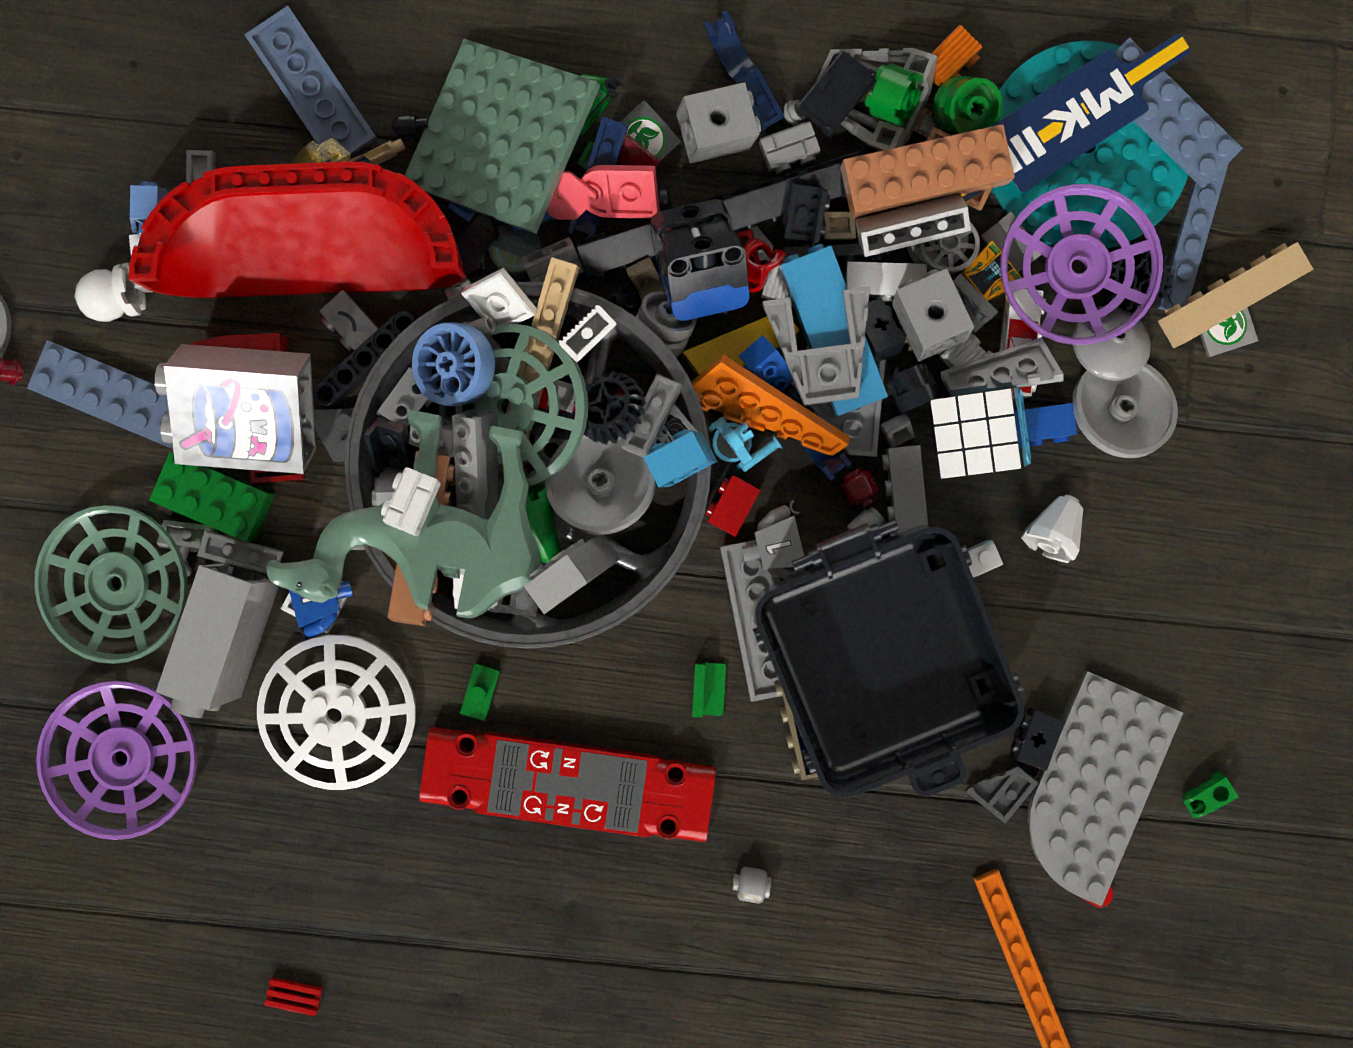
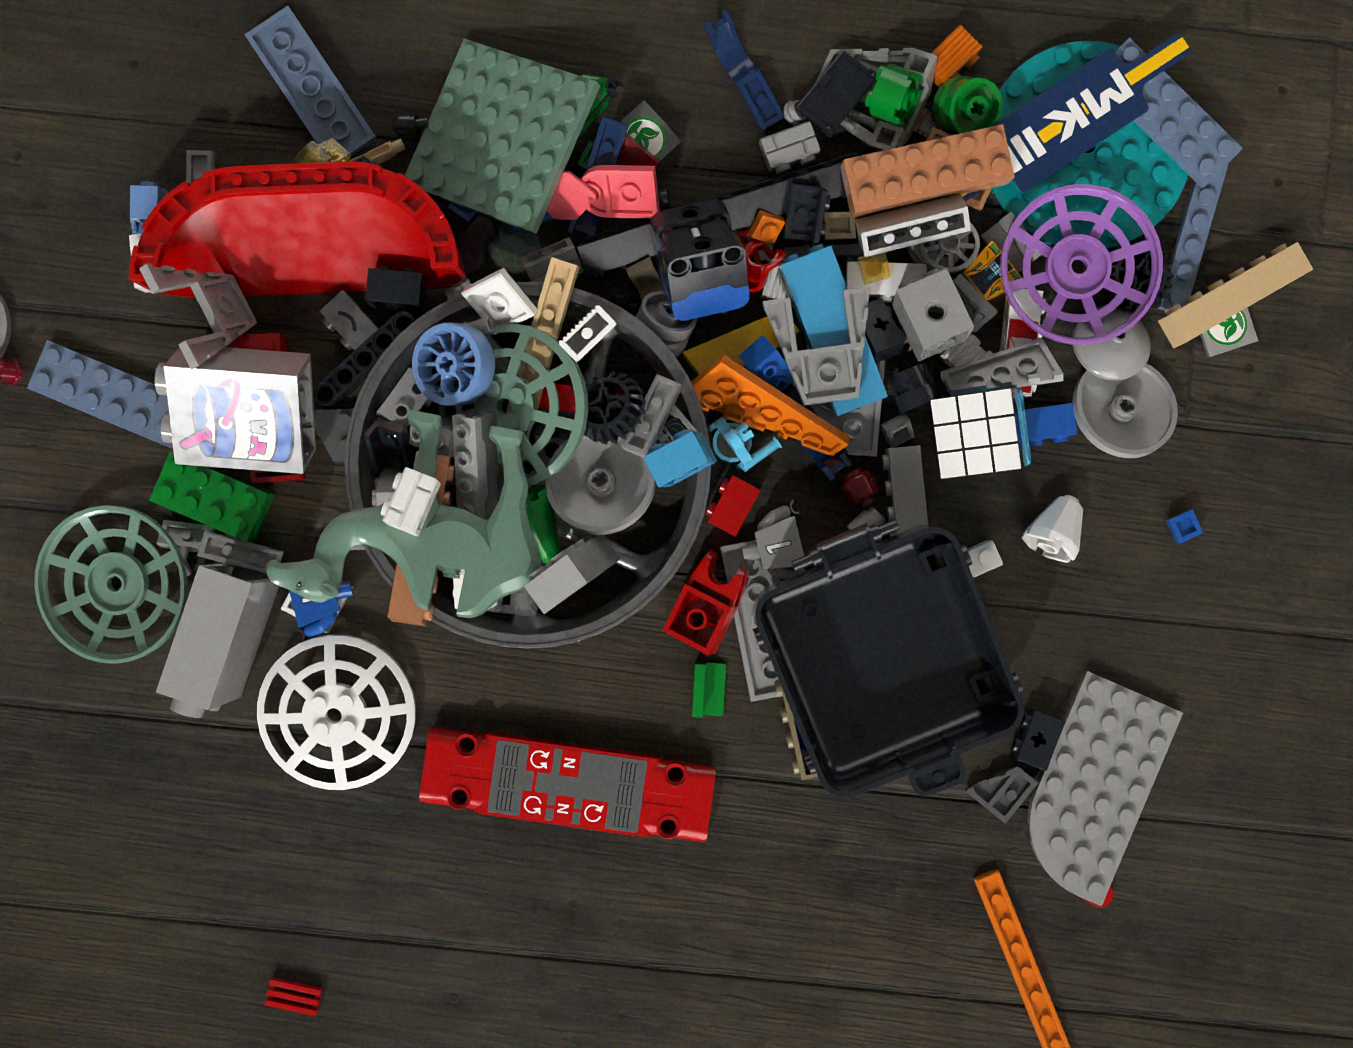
medium lavender dish [36,680,197,840] -> none
white tile [75,262,146,322] -> none
green tile [460,663,501,721] -> none
light grey plate [546,380,575,413] -> none
light grey brick [676,82,761,164] -> none
light grey head [732,867,771,904] -> none
green leg [1181,771,1239,818] -> none
none -> light grey wing [139,263,257,370]
none -> black slope [365,265,427,316]
none -> red brick [662,550,749,655]
none -> orange plate [748,210,785,244]
none -> clear yellow plate [858,252,891,285]
none -> blue plate [1166,509,1203,544]

